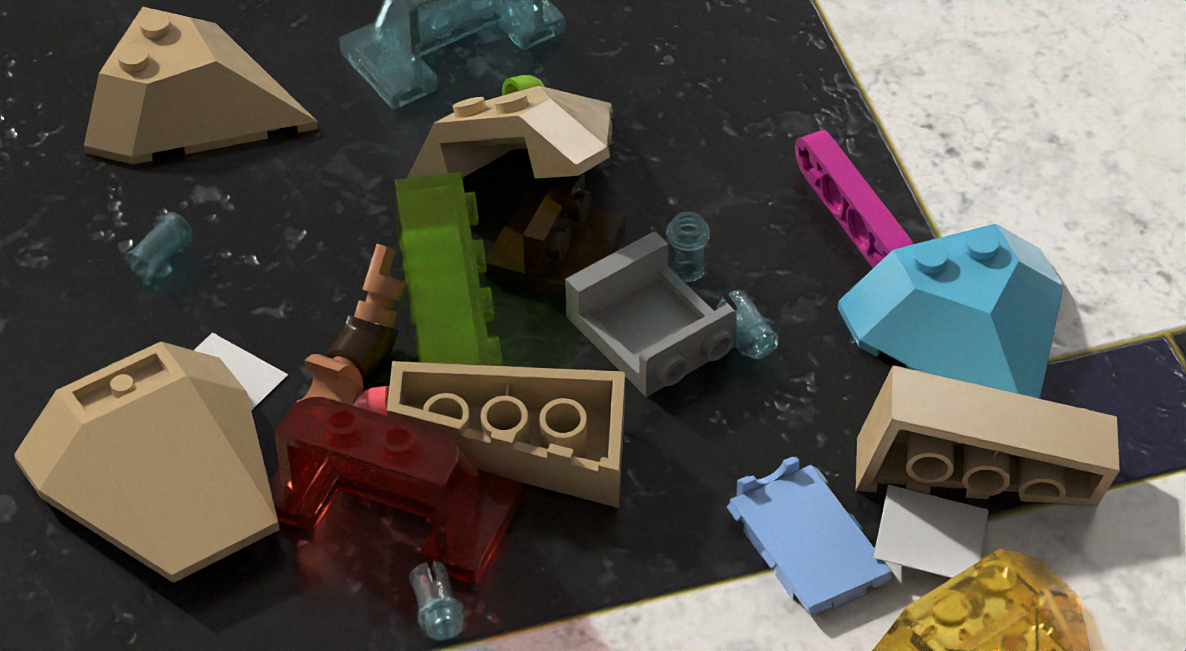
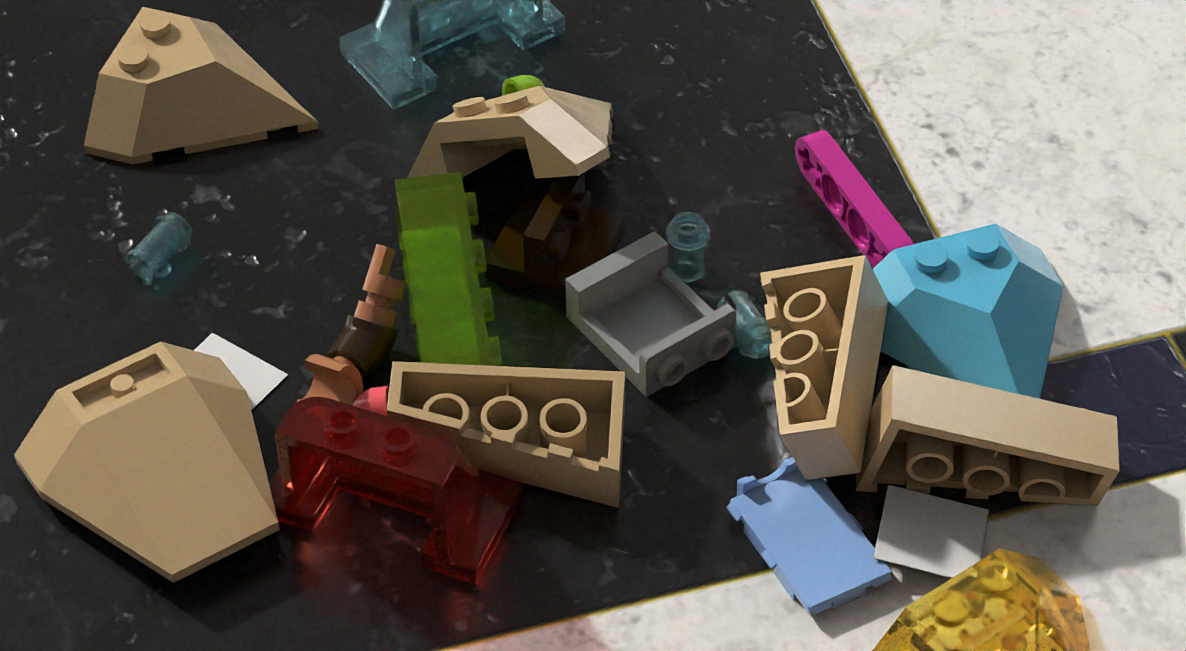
clear light blue pin [409,562,466,640] -> none
none -> tan wedge [760,255,888,480]

